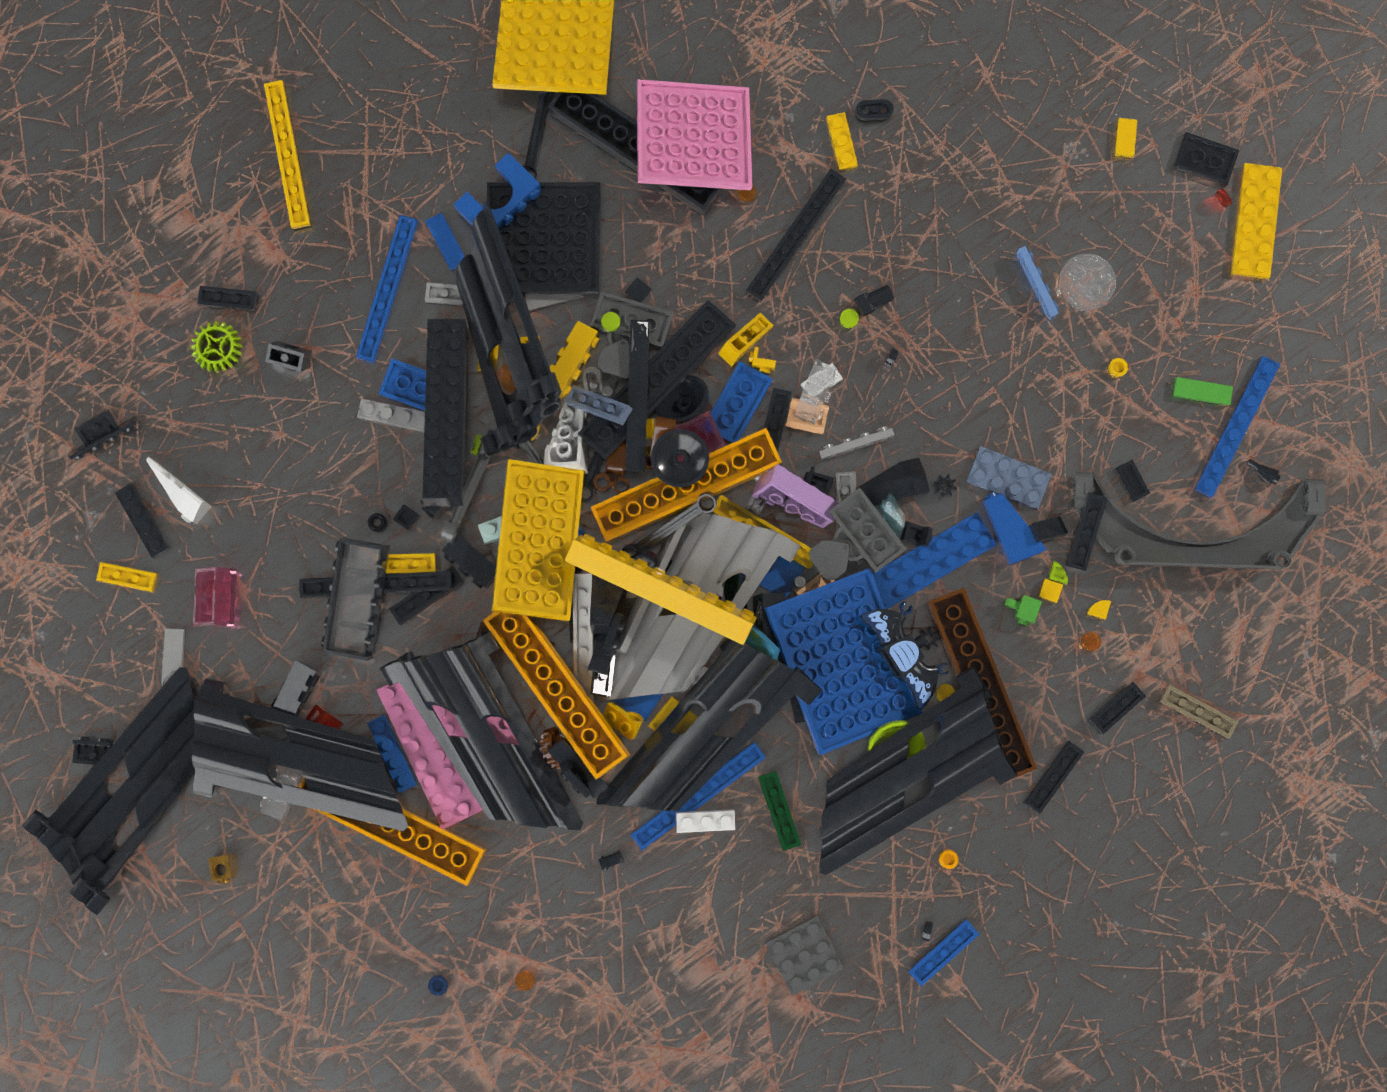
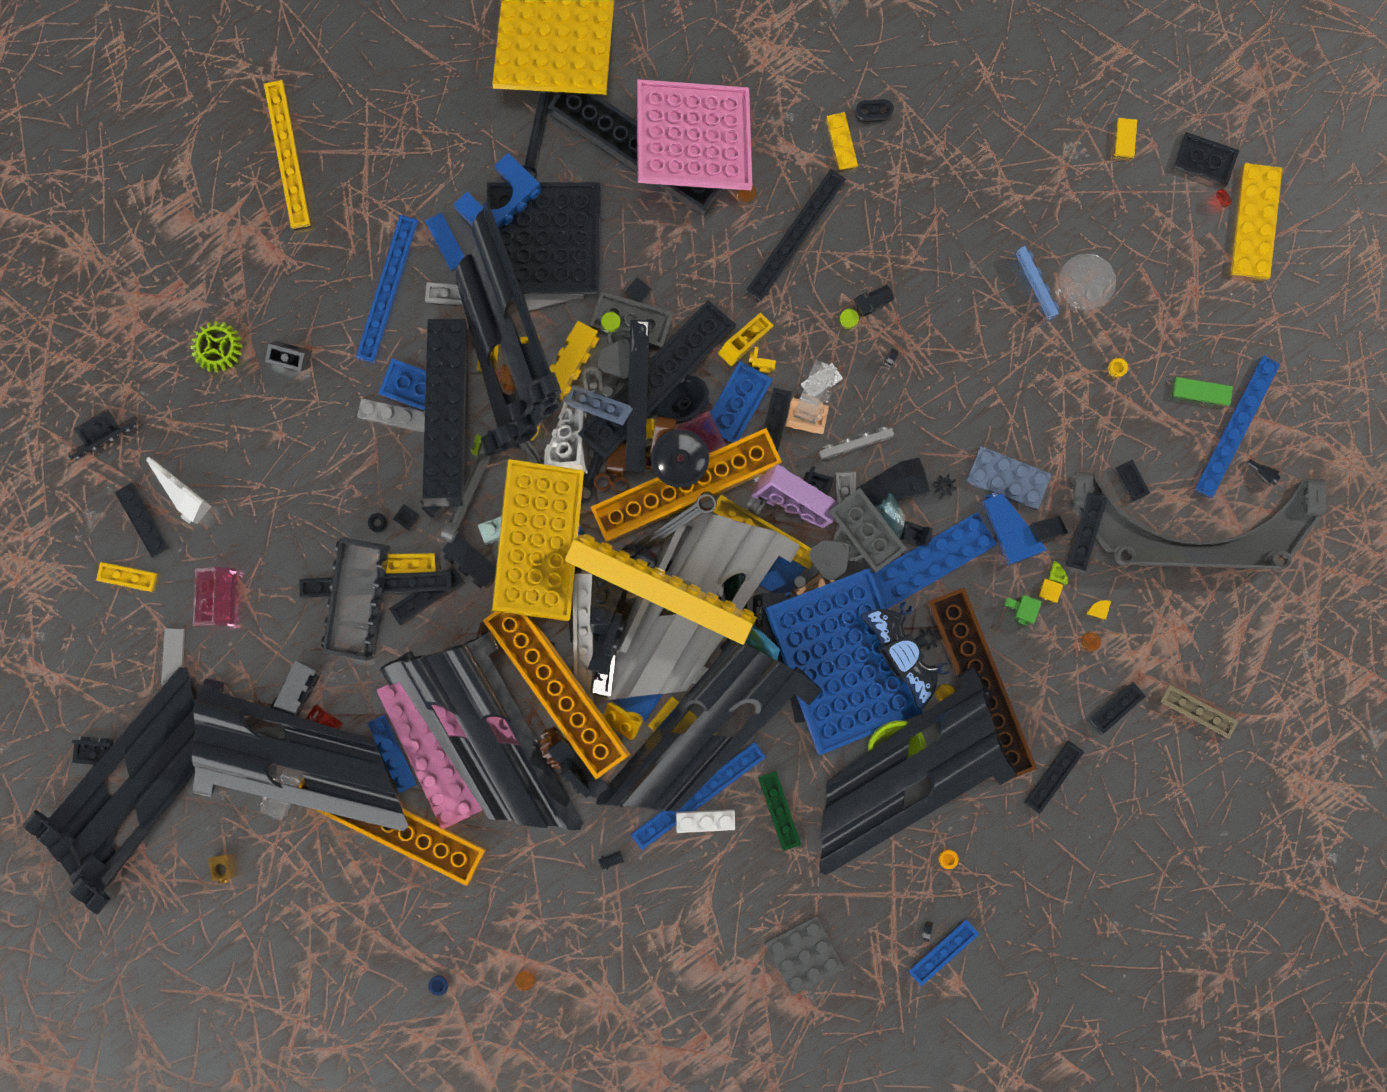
black plate [197,286,257,311] -> none

